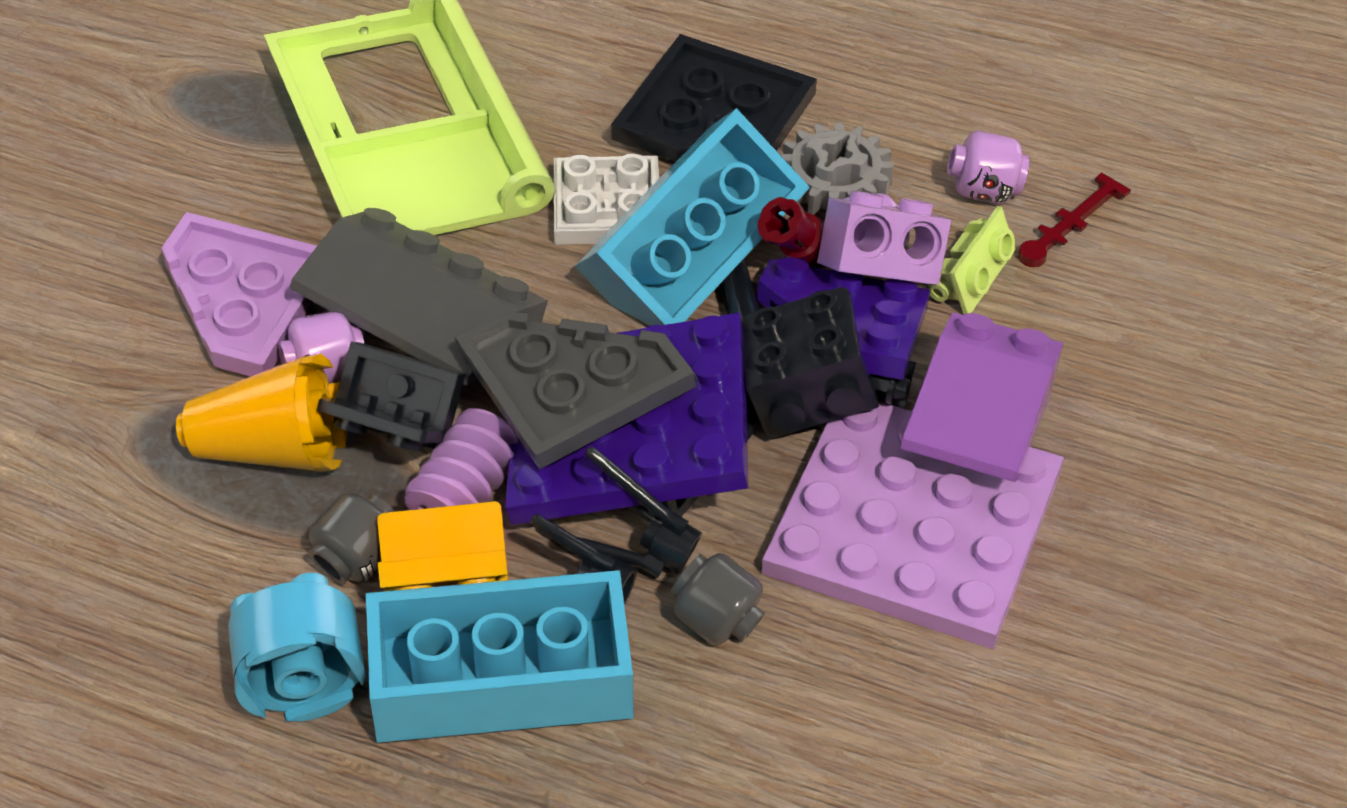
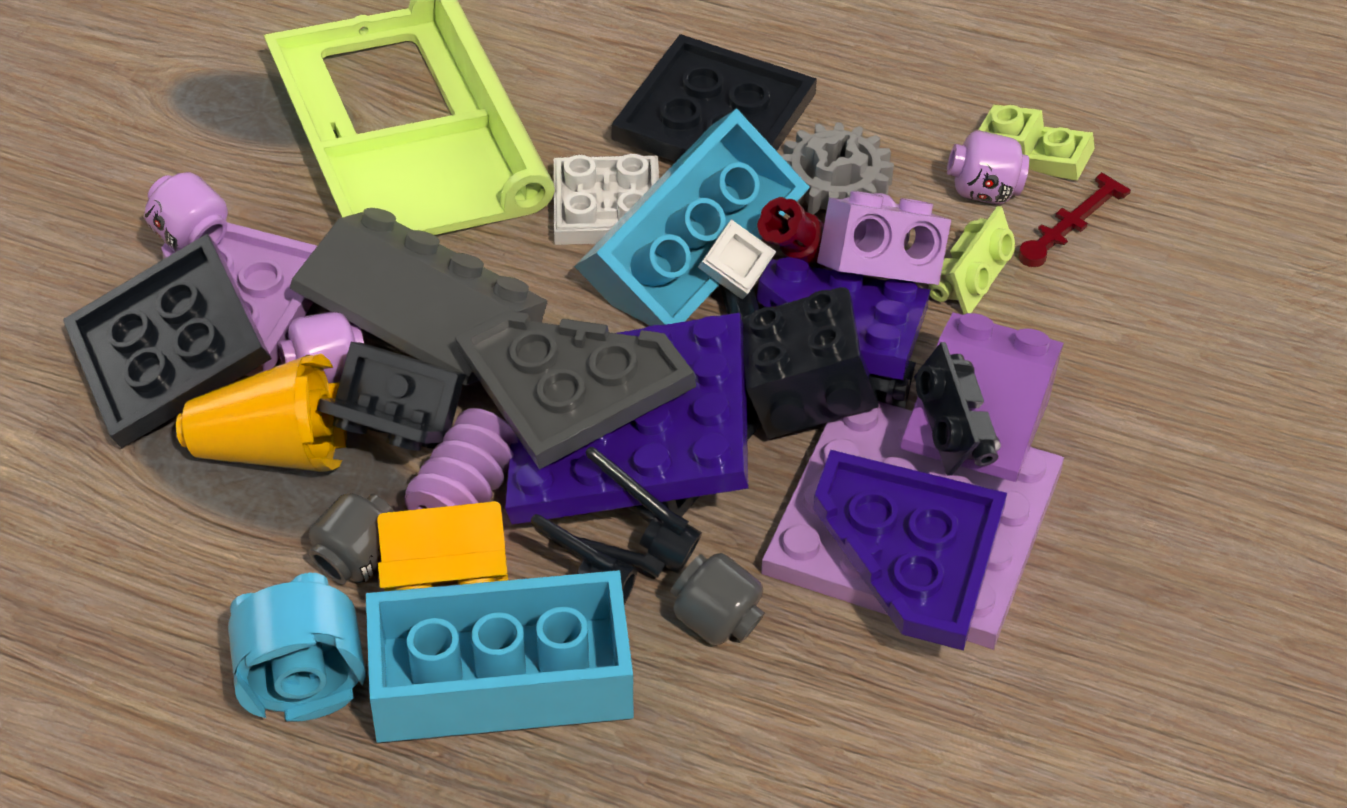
none -> black plate [63,233,272,448]
none -> lavender head [144,172,228,252]
none -> white tile [698,219,776,299]
none -> dark purple plate [813,449,1007,651]
none -> black hinge [914,342,1001,476]
none -> yellowish green slope [979,104,1095,181]

